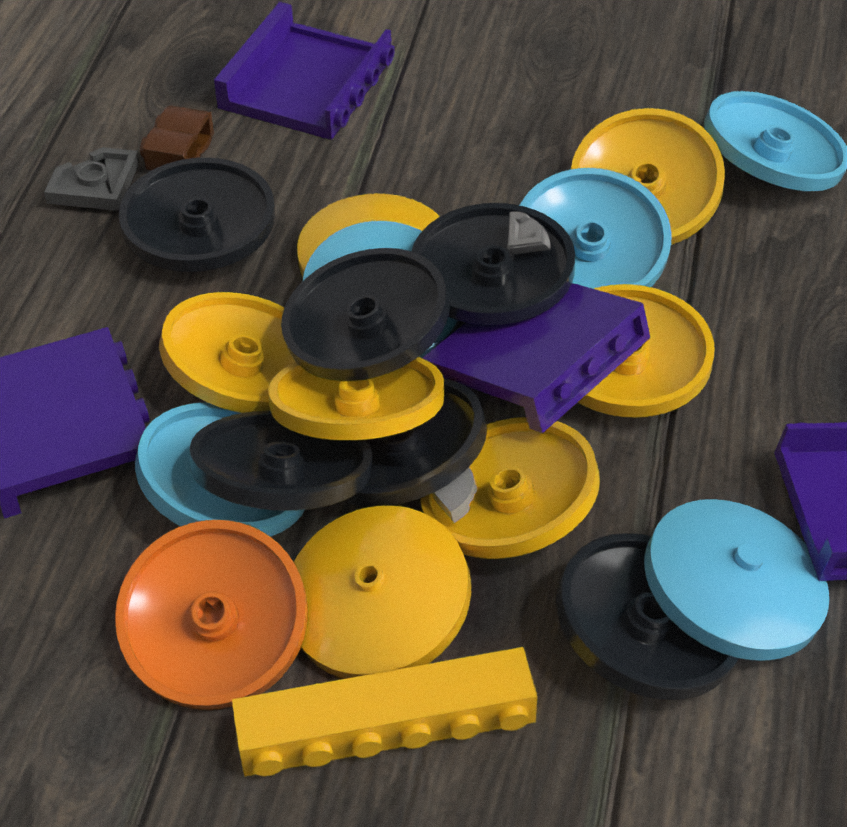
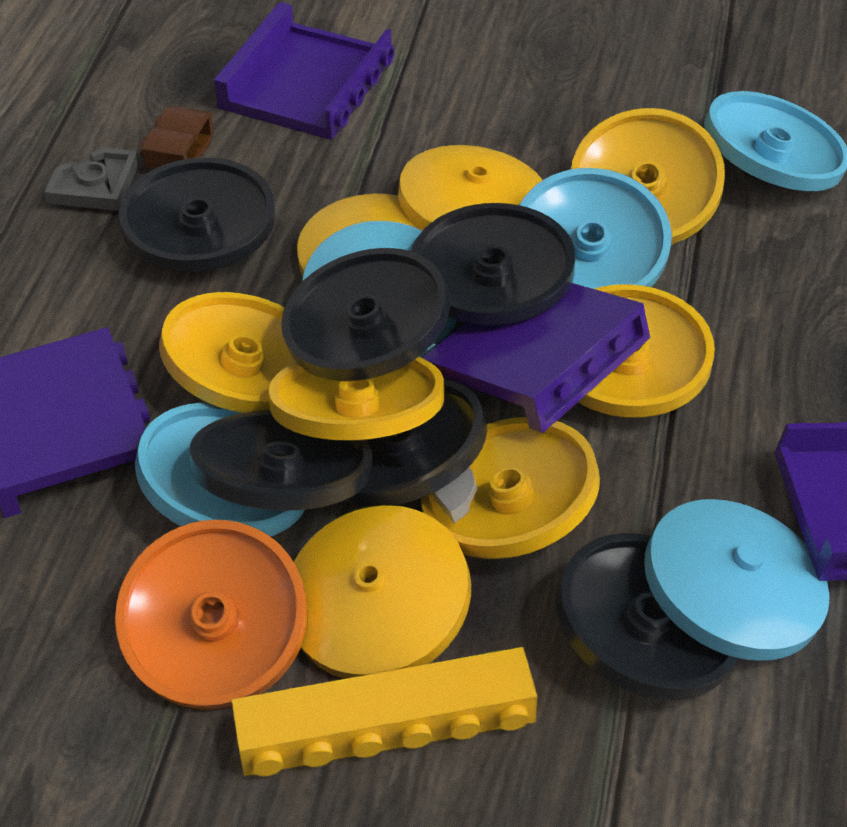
light grey tile [507,212,550,255] -> none
none -> yellow dish [398,145,543,231]

